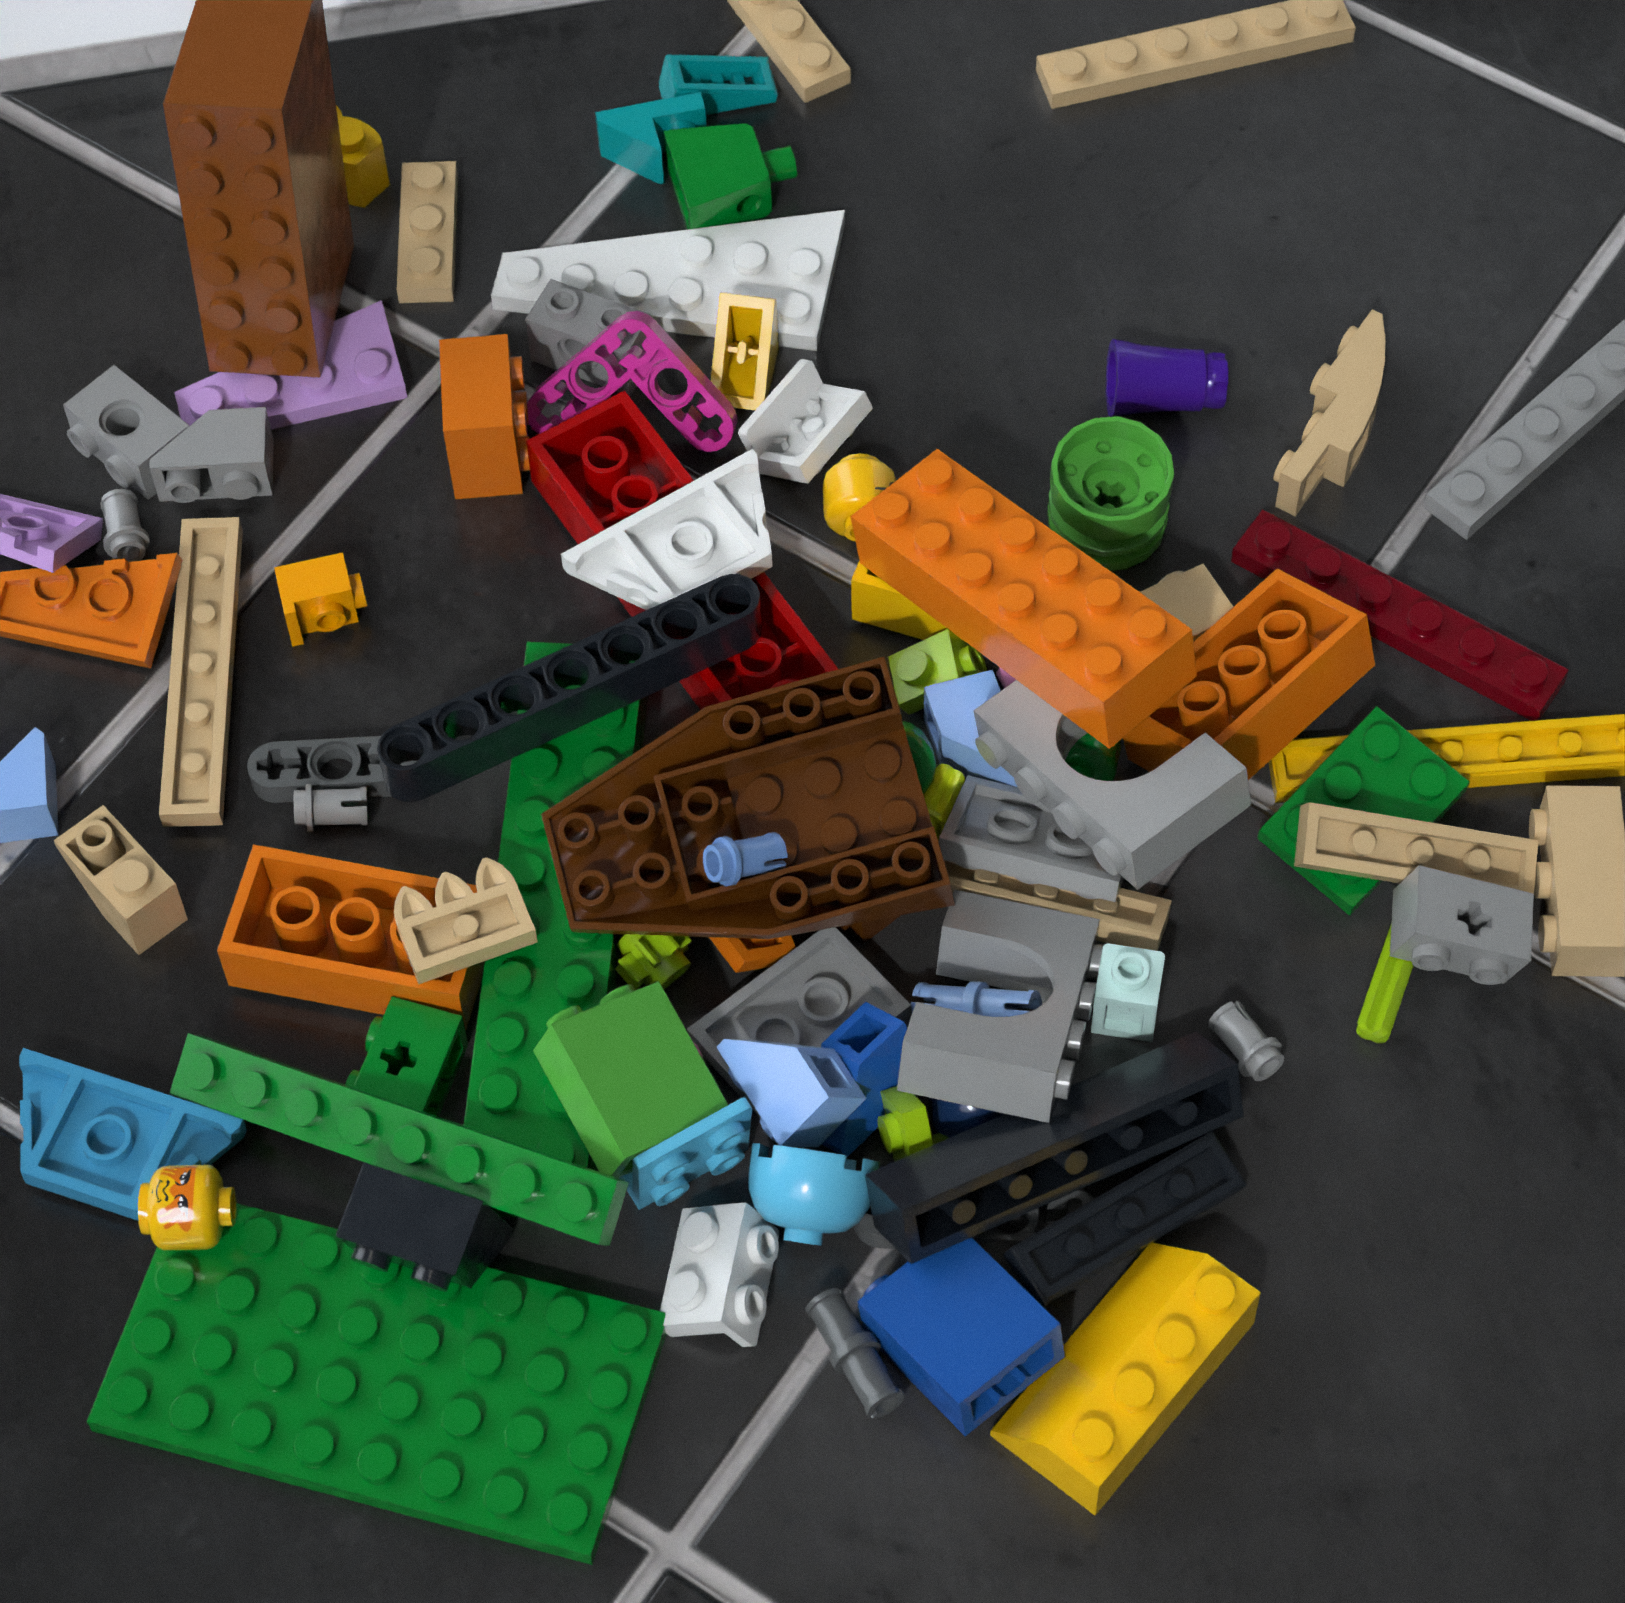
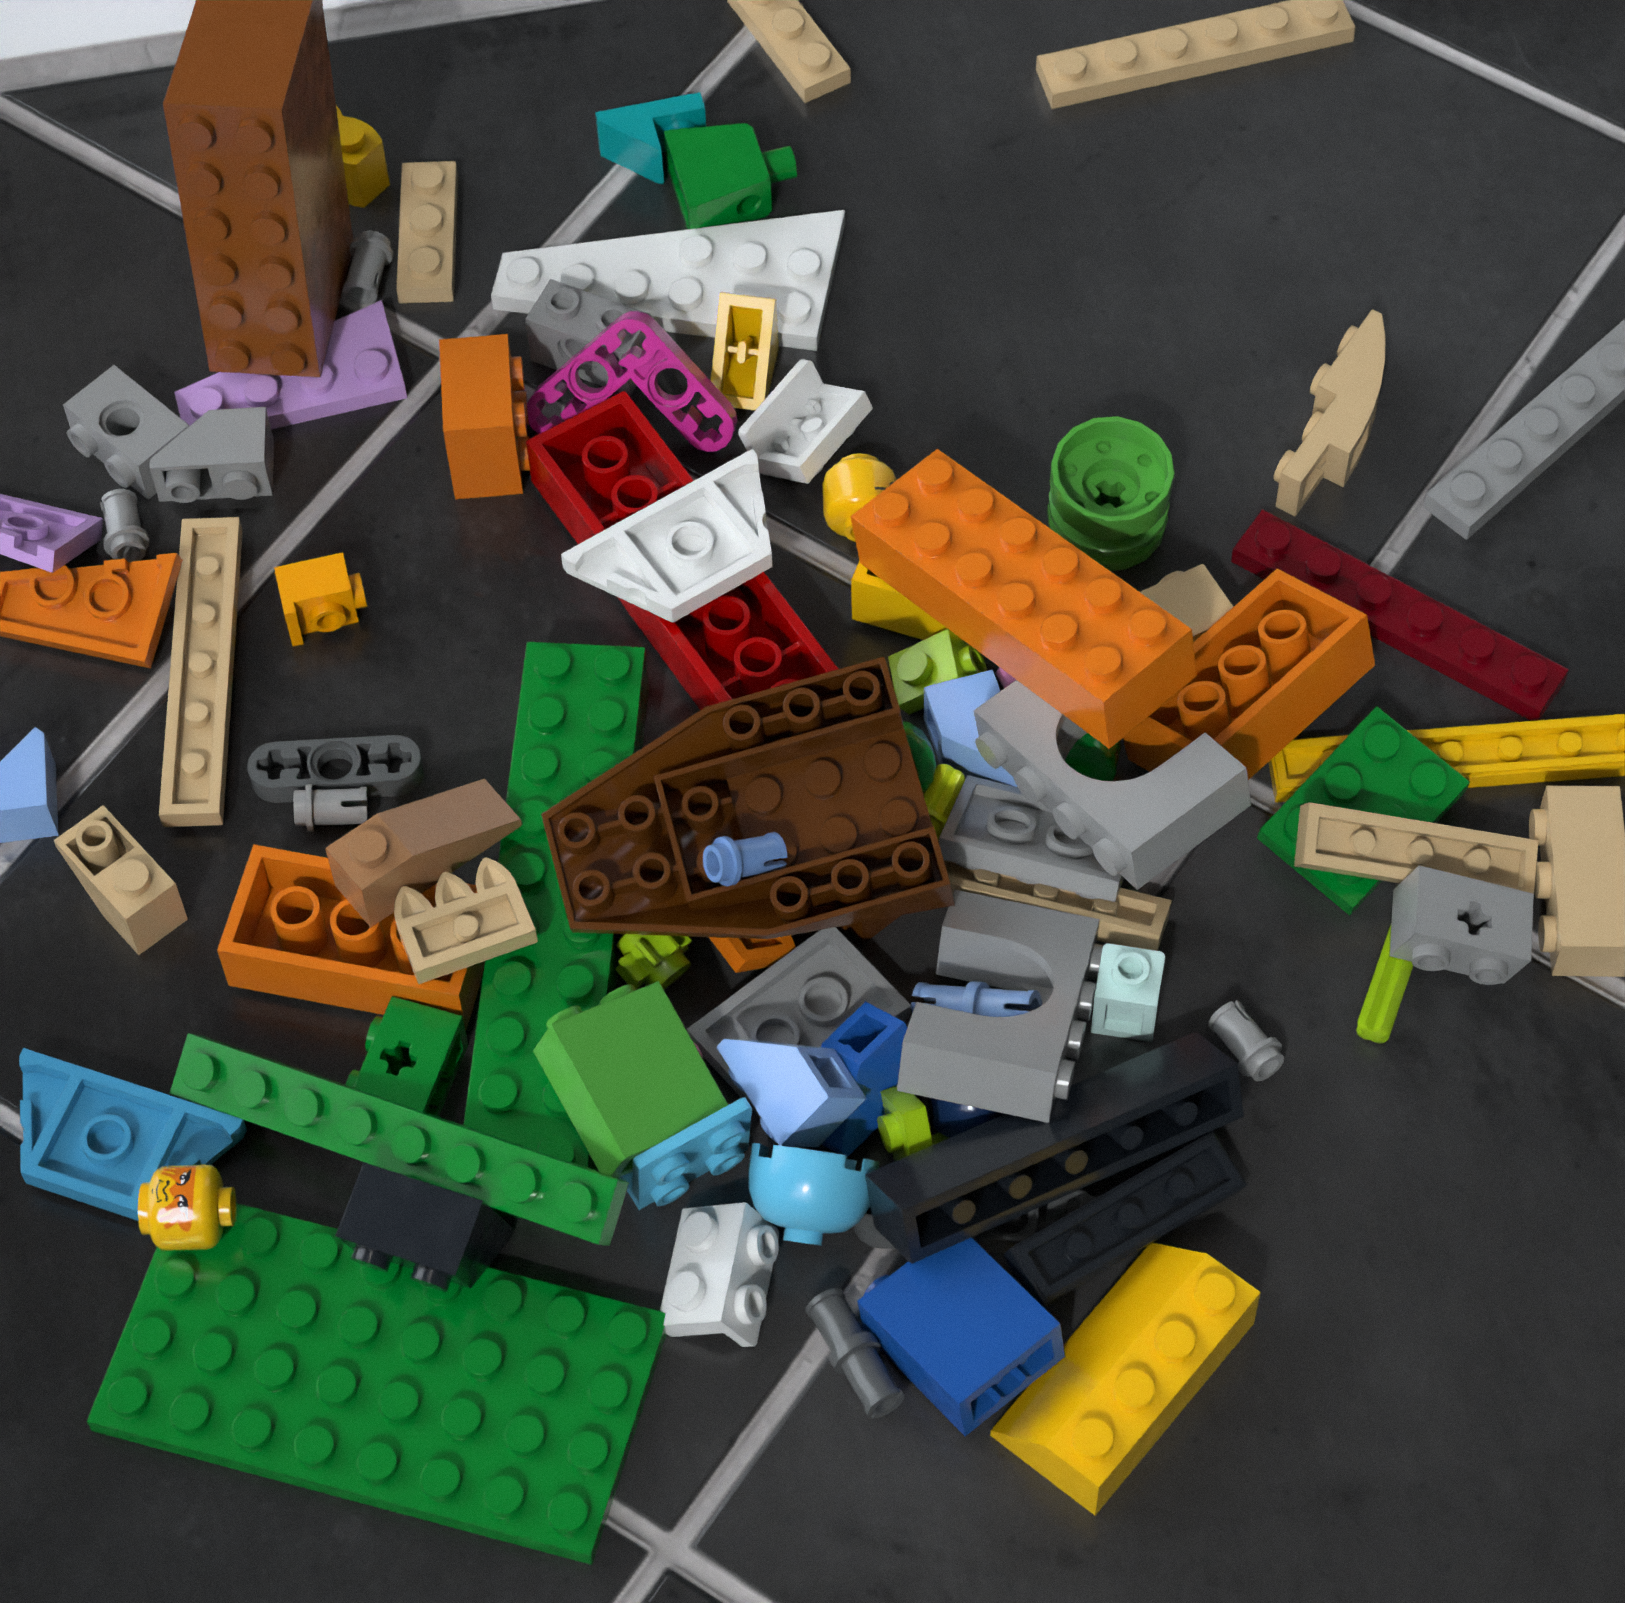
black beam [377,574,762,802] -> none
teal slope [659,55,778,115] -> none
dark purple plant [1106,339,1228,417] -> none
none -> medium nougat slope [325,778,522,927]
none -> light grey pin [342,231,393,304]

